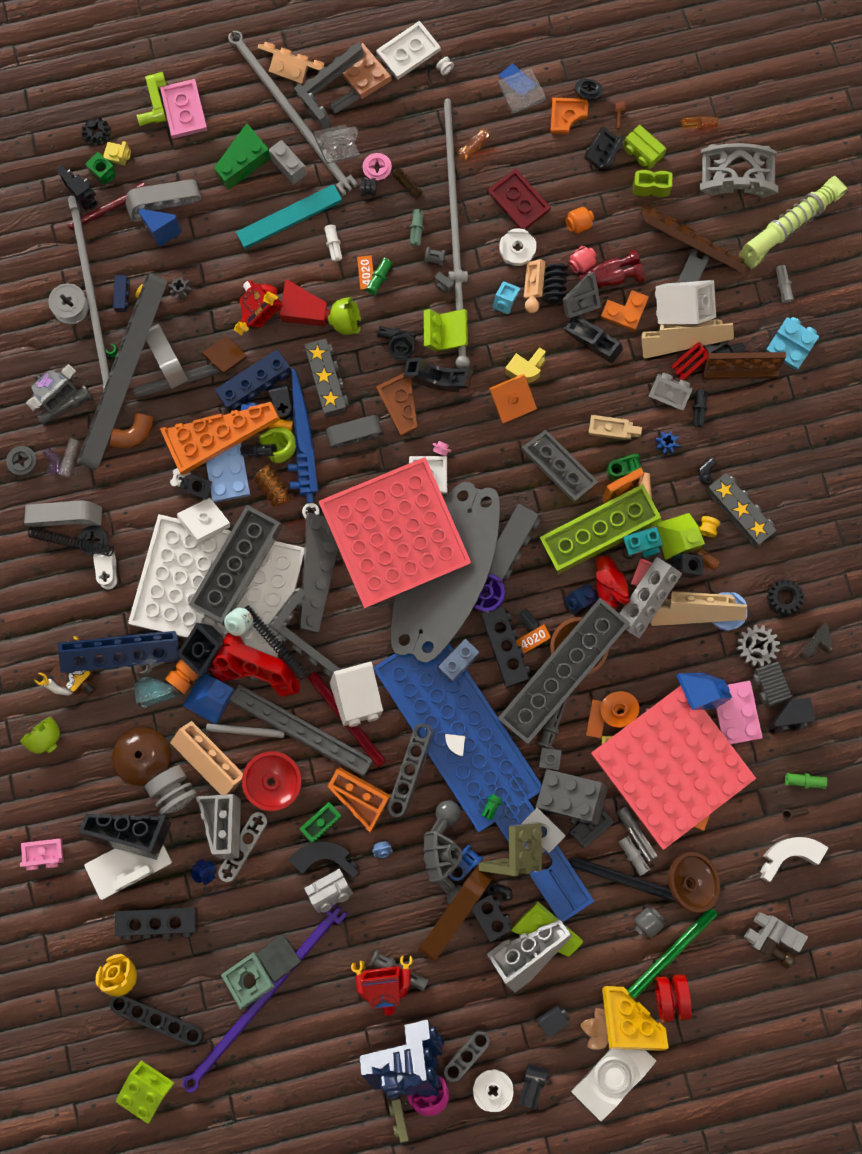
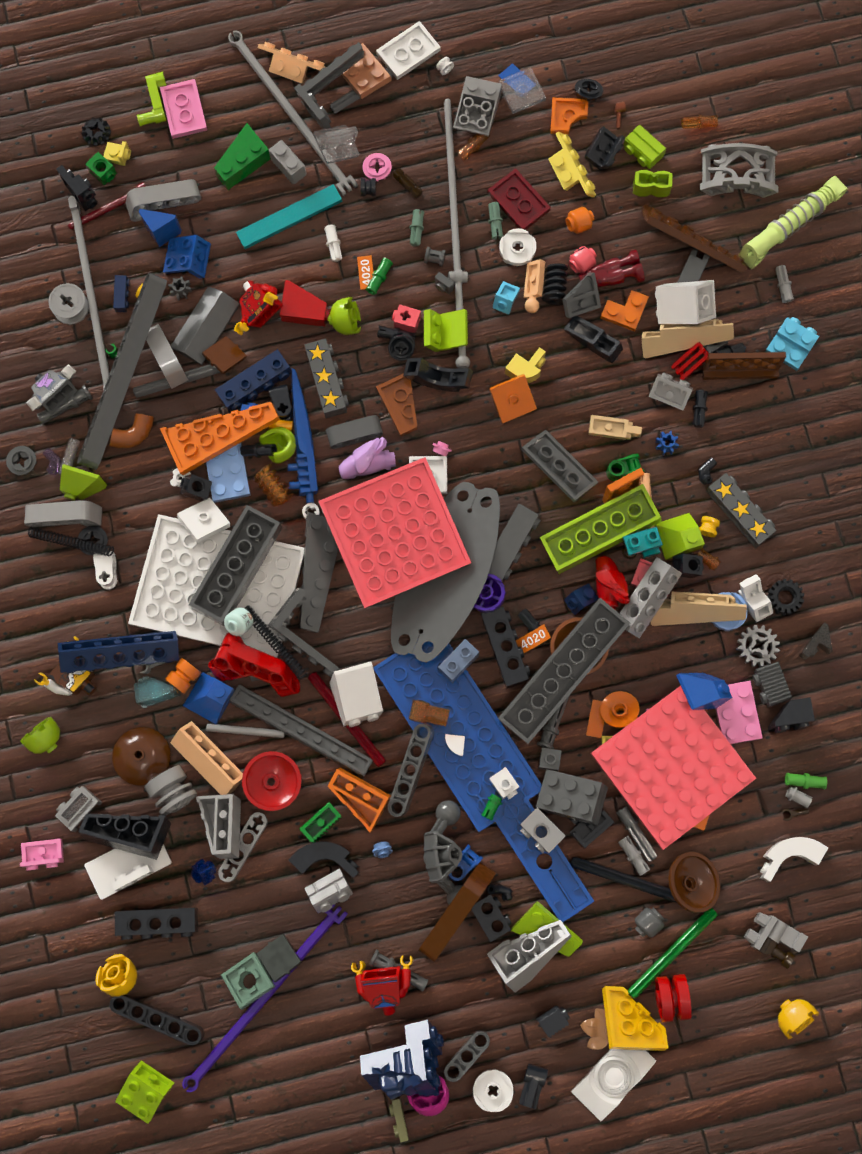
black slope [177,623,223,677] -> none
olive bracket [479,822,542,876] -> none
none -> light grey window [55,786,102,832]
none -> lime slope [60,464,107,501]
none -> blue bracket [163,235,211,278]
none -> dark grey slope [171,286,240,365]
none -> lavender animal [339,437,396,479]
none -> coral brick [392,304,421,333]
none -> clear orange piece [409,700,450,727]
none -> light grey slope [453,76,502,136]
none -> sand green axle [488,202,504,240]
none -> white brick [489,767,519,800]
none -> light yellow bracket [549,132,596,197]
none -> white brick [738,574,773,622]
none -> yellow cylinder [778,999,819,1039]
none -> light grey pin [785,786,813,808]

